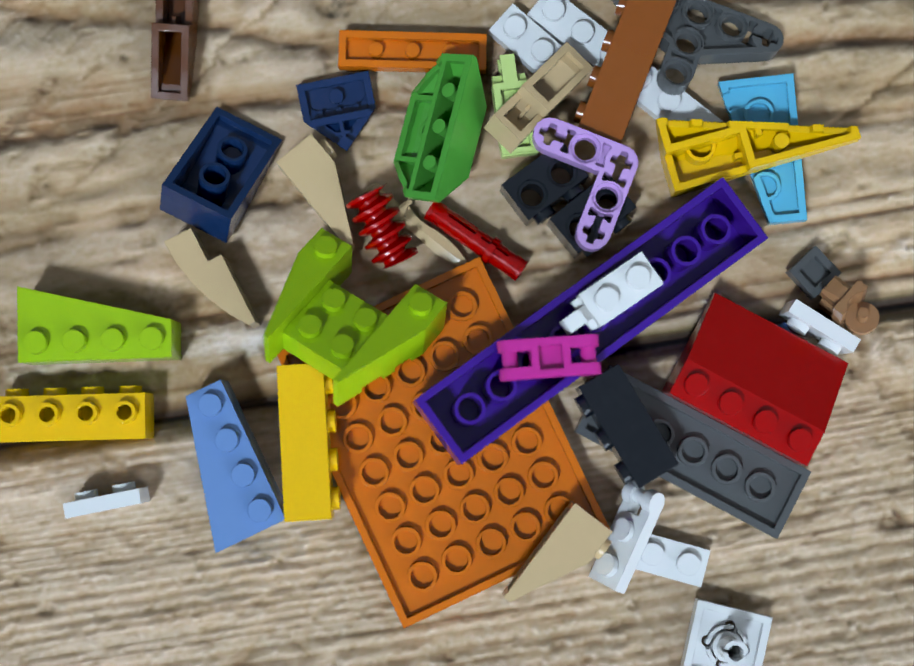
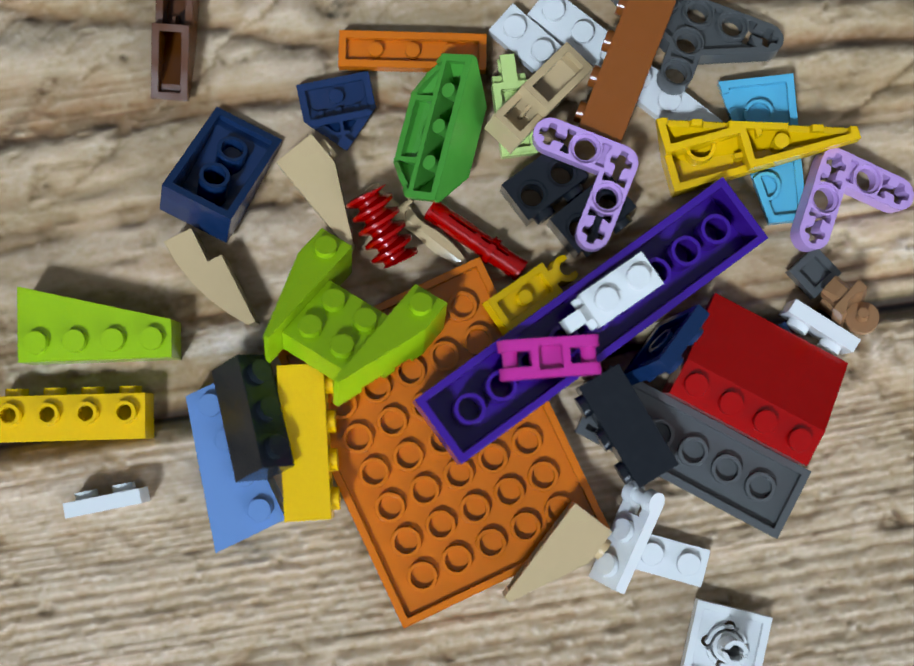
none -> black brick [212,354,295,482]
none -> yellow plate [482,255,578,335]
none -> dark blue plate [624,304,710,385]
none -> lavender beam [790,148,914,252]

